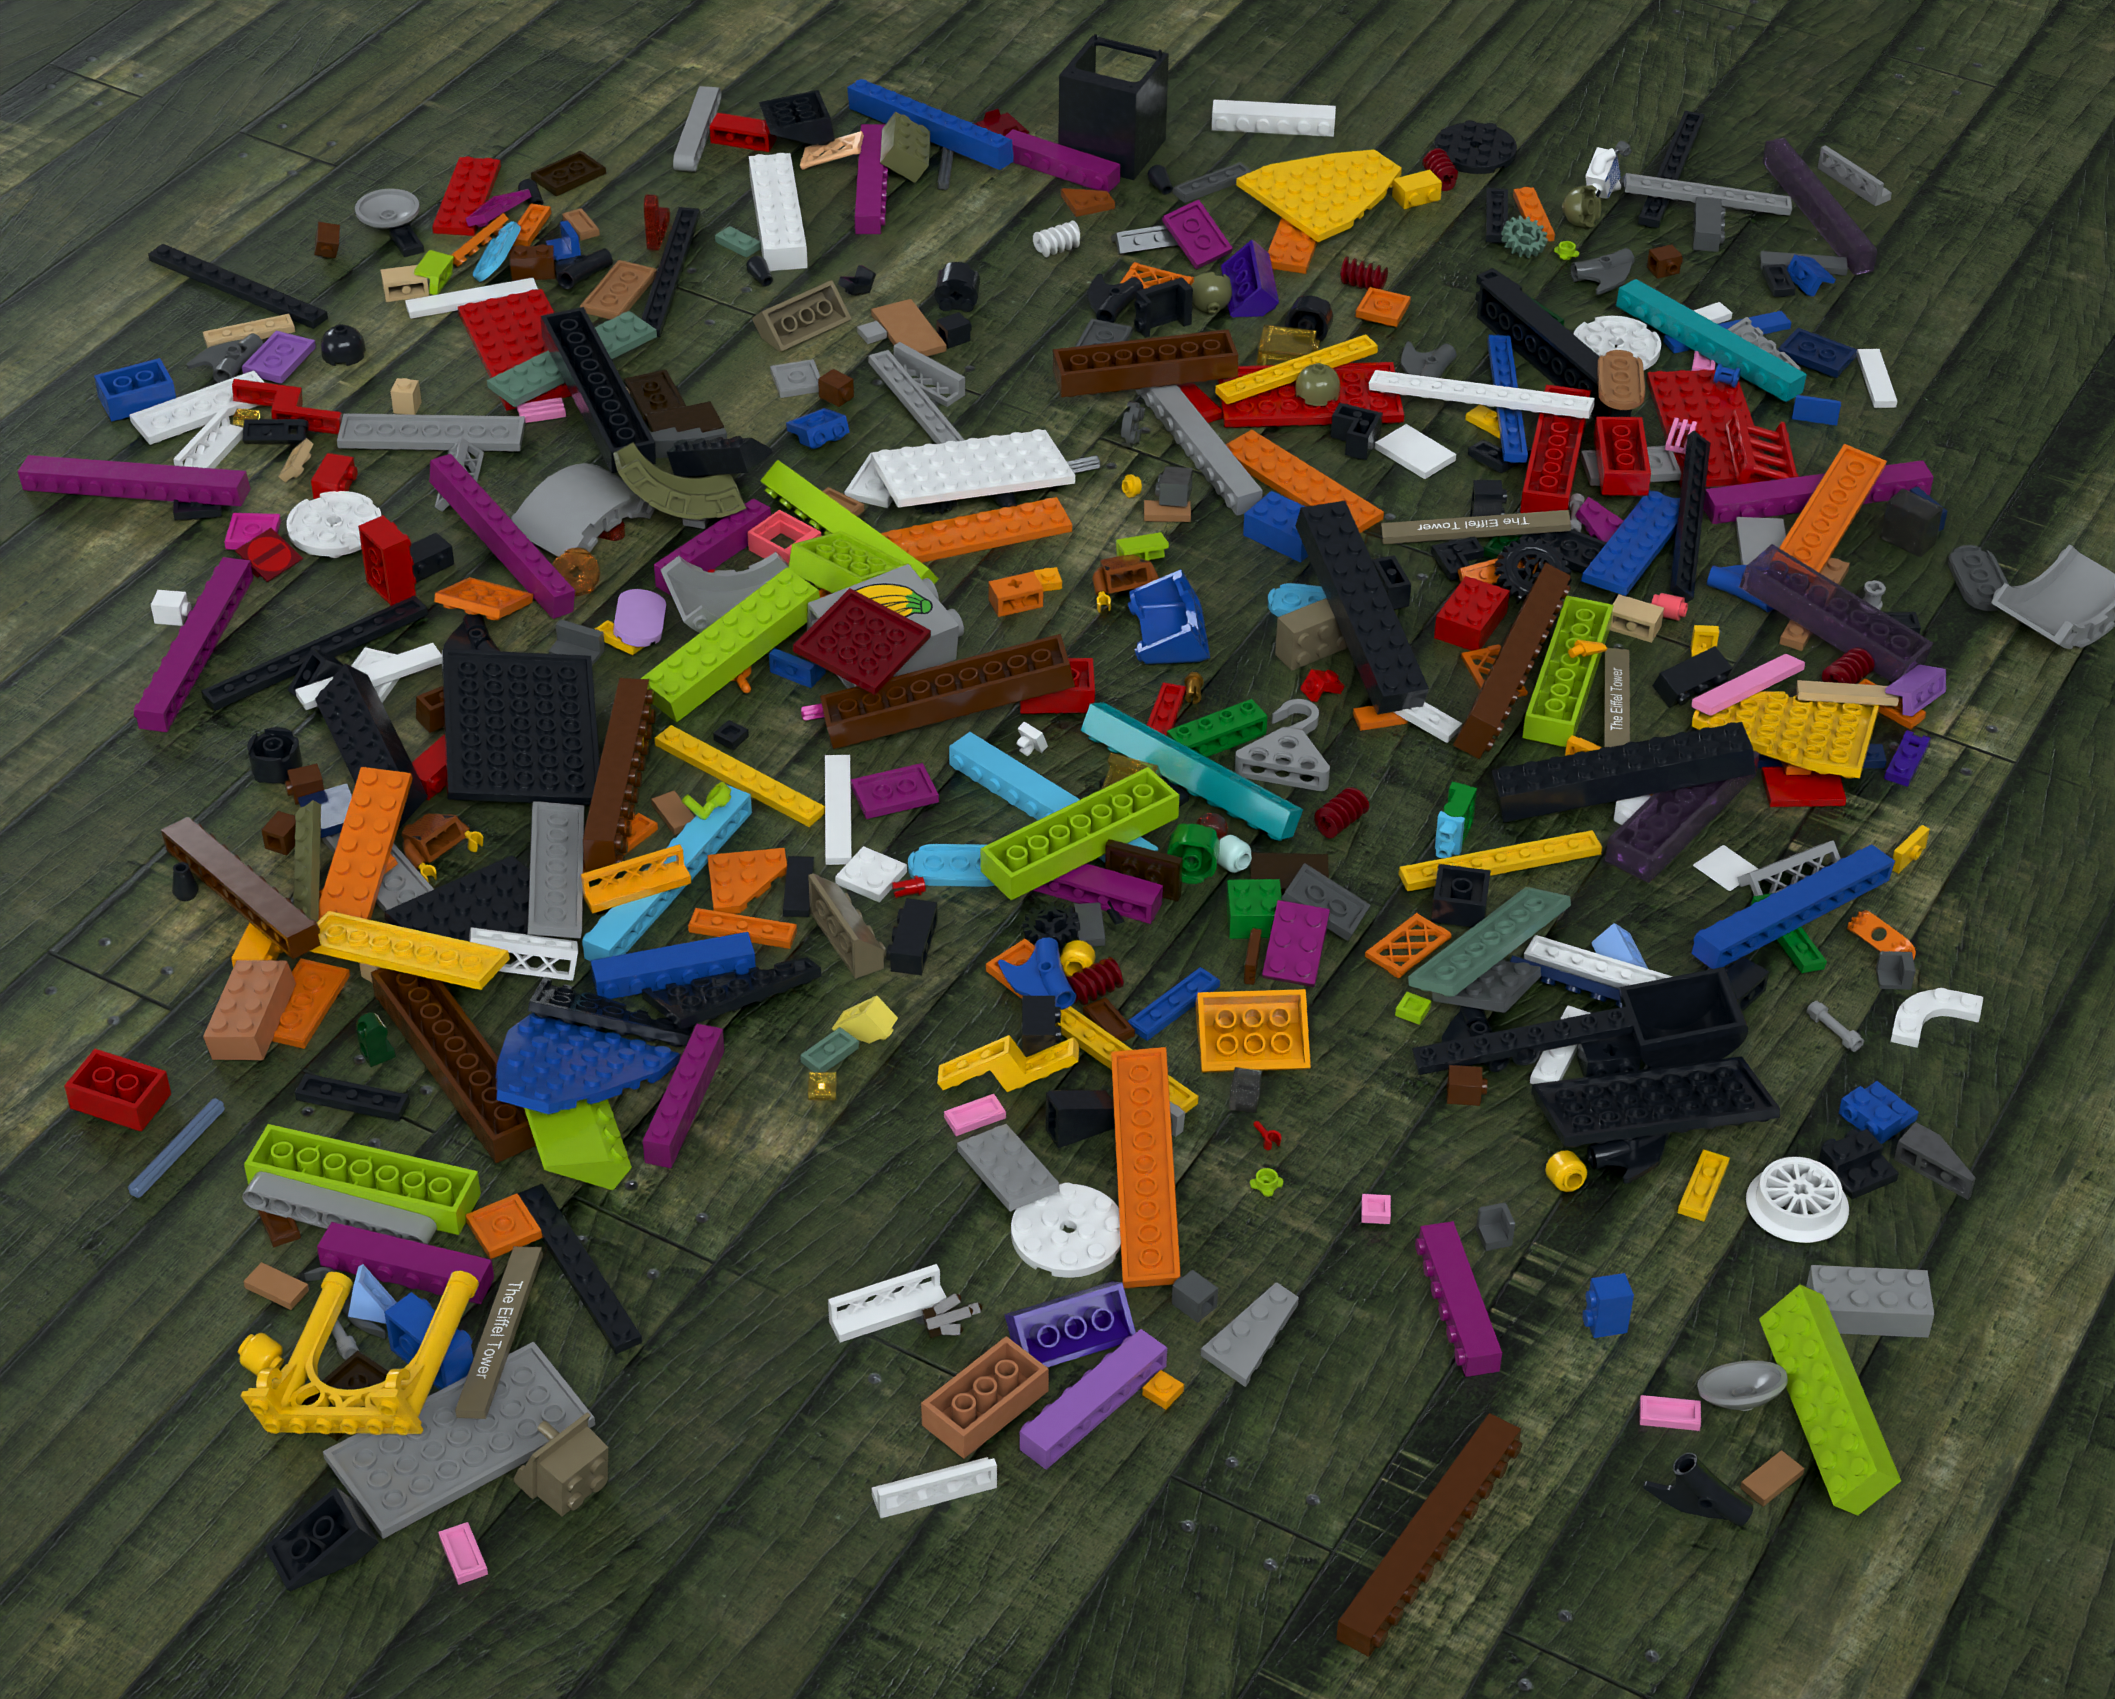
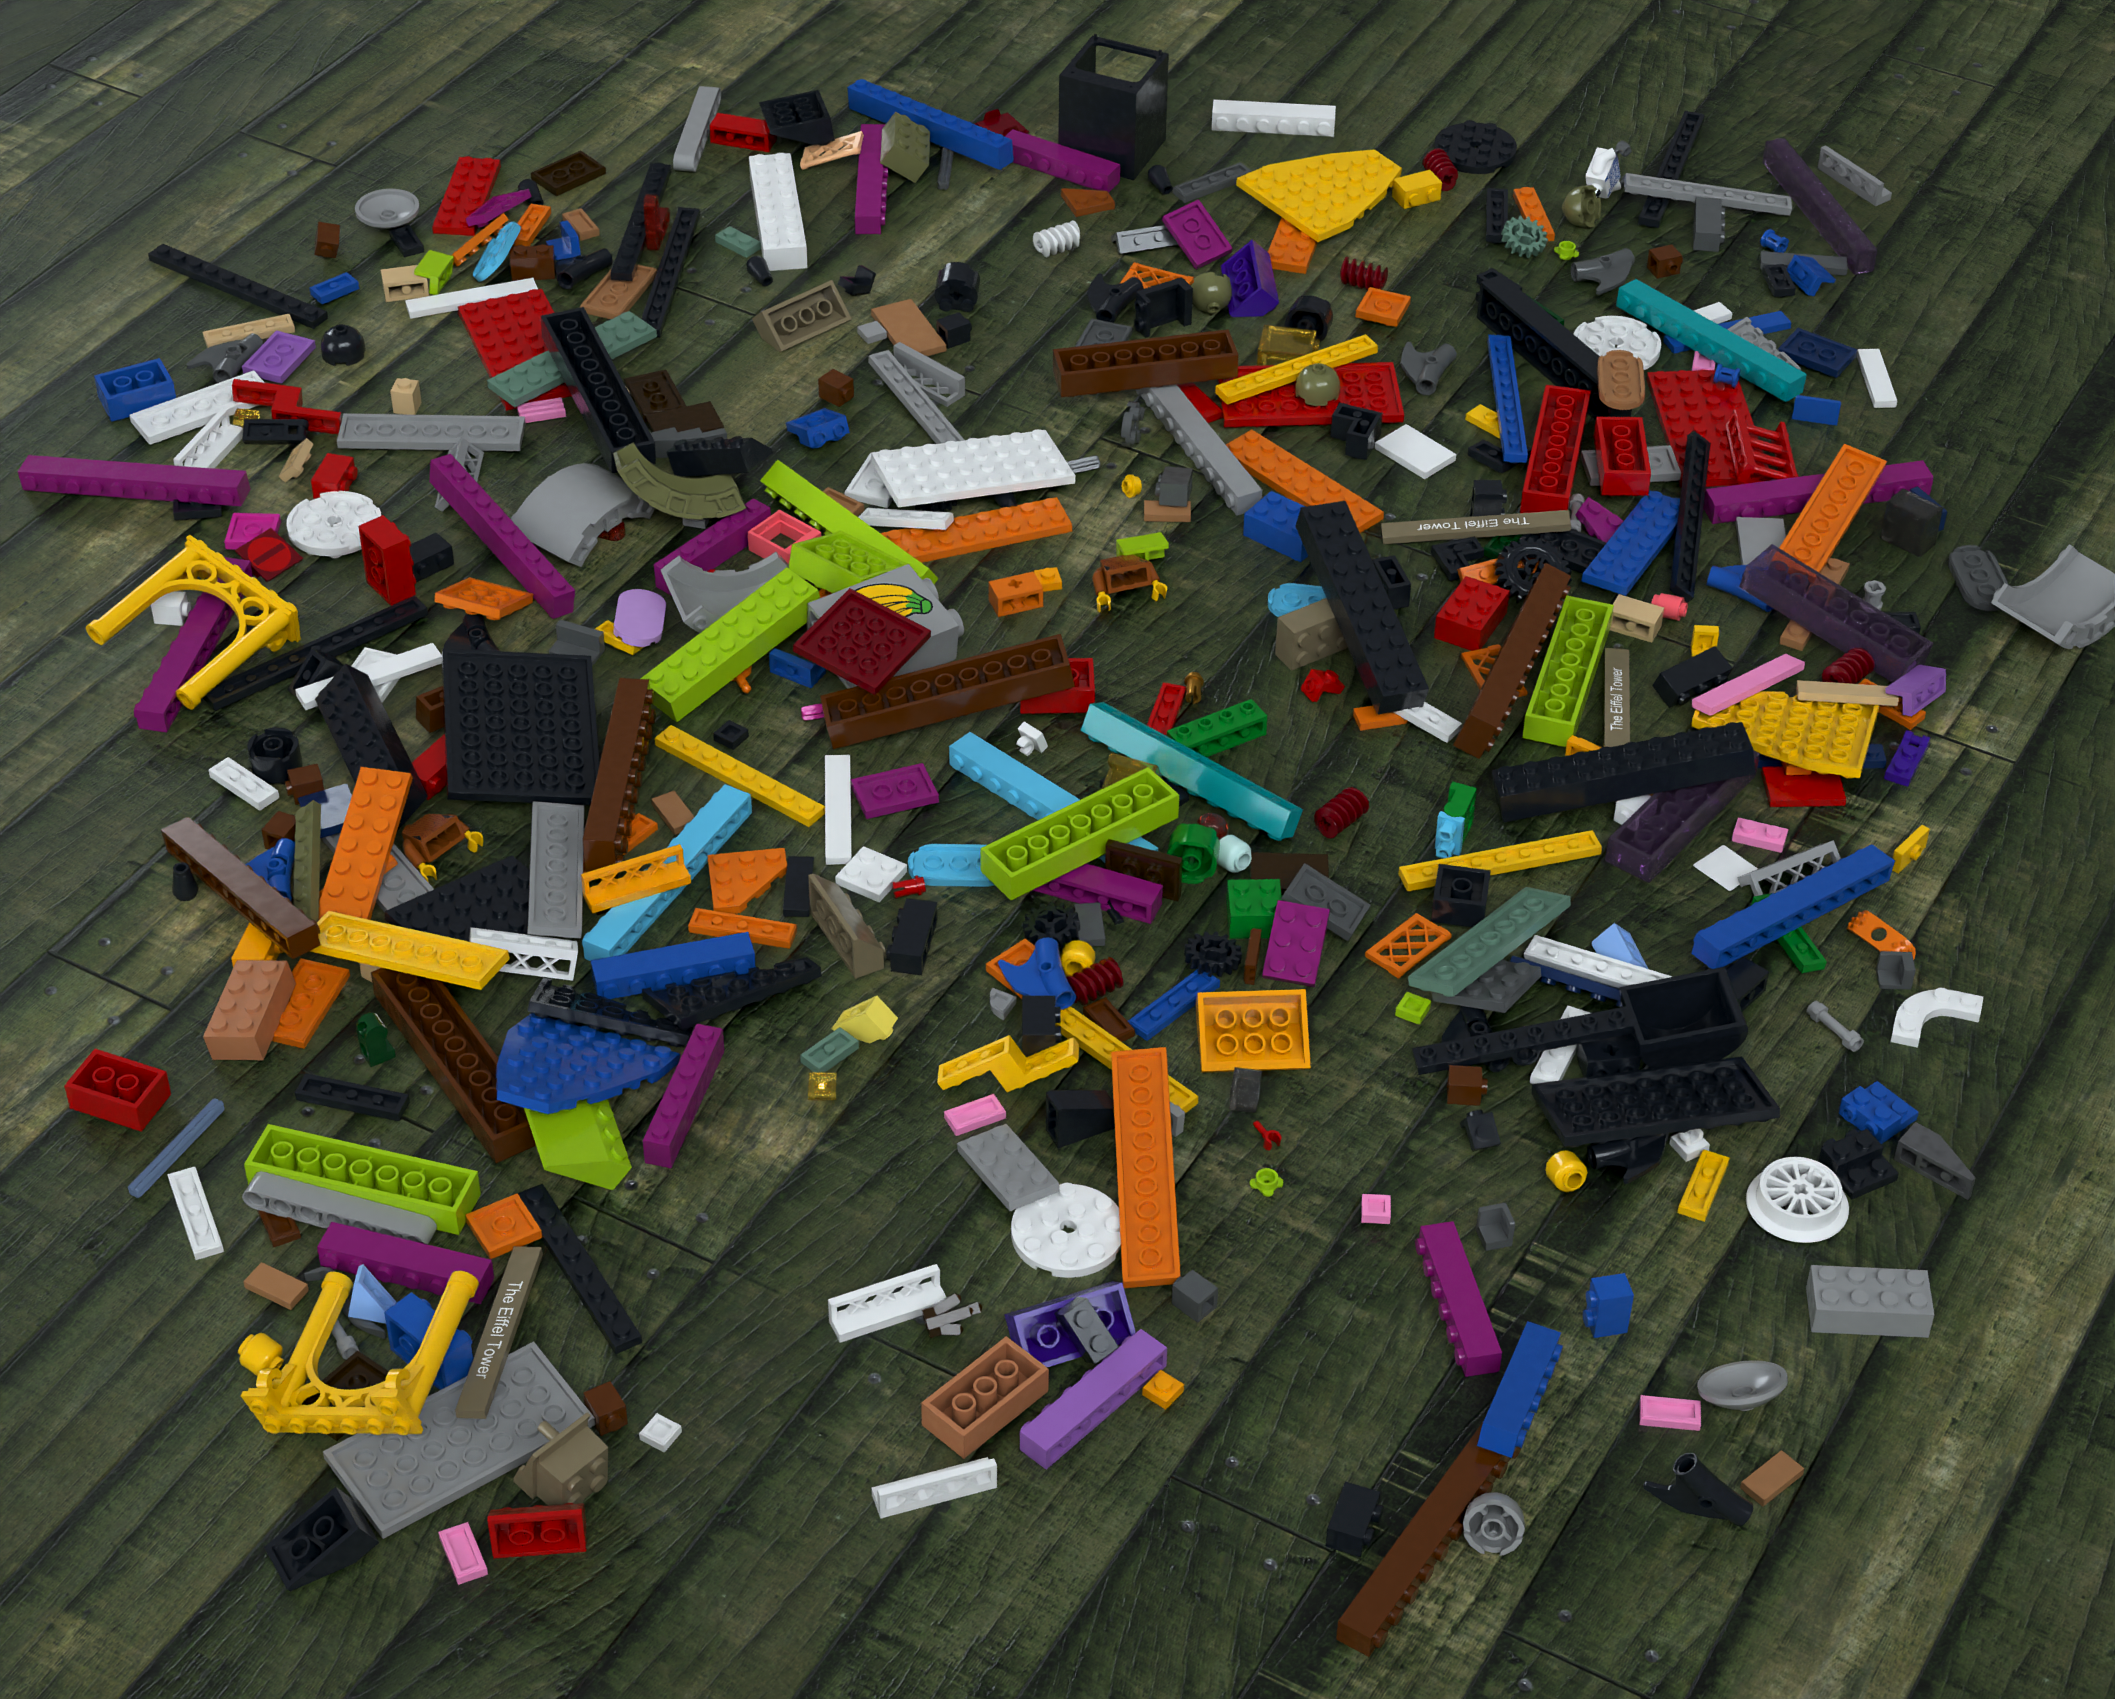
clear orange plate [552,548,600,596] -> none
lime plate [681,782,731,820] -> none
light grey tile [770,359,821,398] -> none
blue windscreen [1128,569,1210,665] -> none
light grey wing [1201,1282,1299,1387] -> none
light grey piece [1235,699,1330,791] -> none
white plate [1369,370,1594,419] -> none
light orange bar [1568,640,1607,658] -> none
bright pink tile [1665,418,1697,454] -> none
lime brick [1759,1284,1901,1516] -> none
none -> yellow arch [86,535,301,710]
none -> white tile [167,1167,224,1260]
none -> white plate [209,757,279,811]
none -> blue pin [245,838,295,901]
none -> blue plate [309,272,359,304]
none -> red slope [487,1503,586,1559]
none -> reddish brown brick [583,1381,628,1436]
none -> black plate [611,162,671,281]
none -> white tile [639,1413,682,1452]
none -> white tile [858,508,954,530]
none -> light grey tile [990,988,1016,1020]
none -> brick [1054,1297,1118,1364]
none -> black gear [1184,931,1242,977]
none -> black brick [1326,1481,1384,1557]
none -> black bracket [1460,1110,1501,1152]
none -> light grey cylinder [1463,1492,1525,1556]
none -> blue brick [1477,1321,1563,1458]
none -> white tile [1669,1129,1710,1162]
none -> bright pink plate [1732,818,1788,853]
none -> blue bush [1760,229,1789,253]

